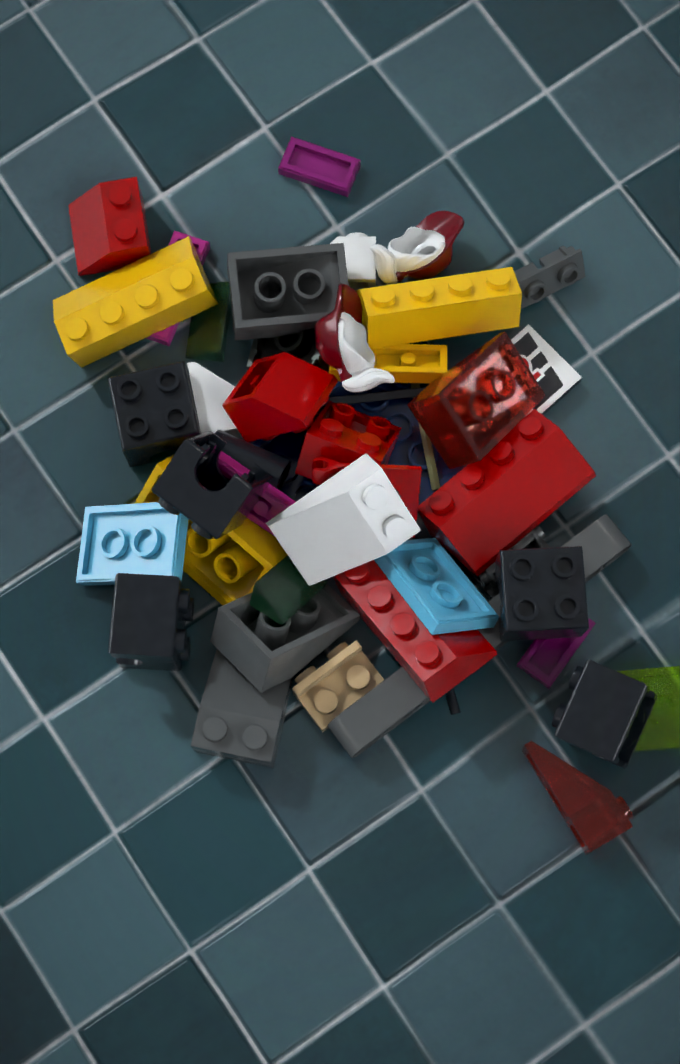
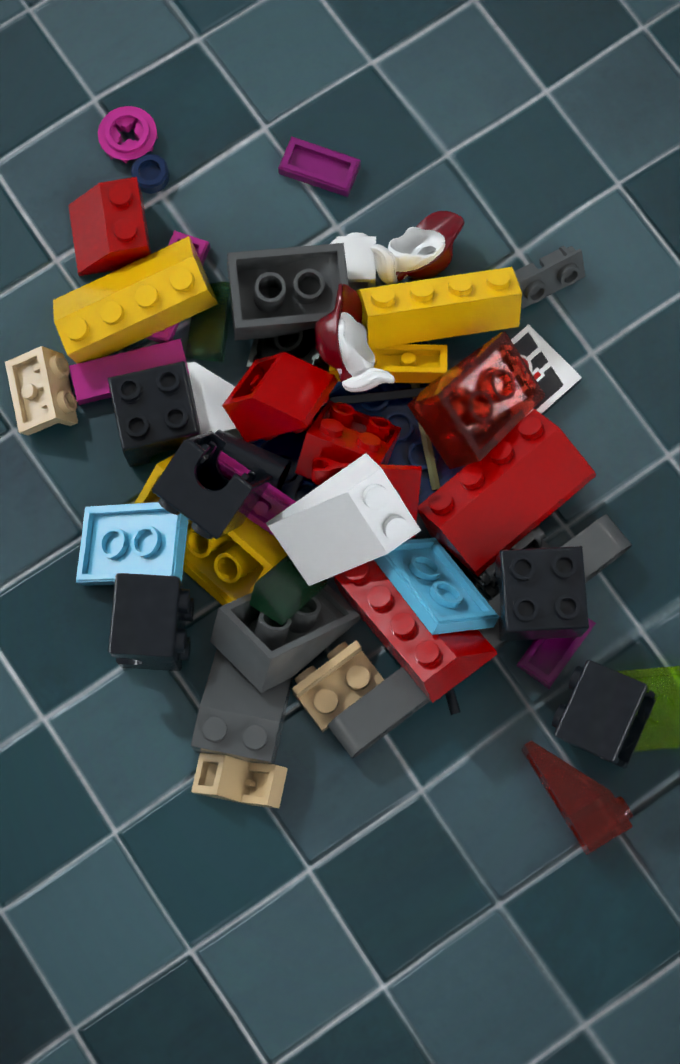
none -> tan bracket [5,346,78,436]
none -> dark pink tile [69,338,190,405]
none -> dark pink gear [98,106,158,164]
none -> dark blue tile [131,154,170,194]
none -> tan slope [191,753,288,809]

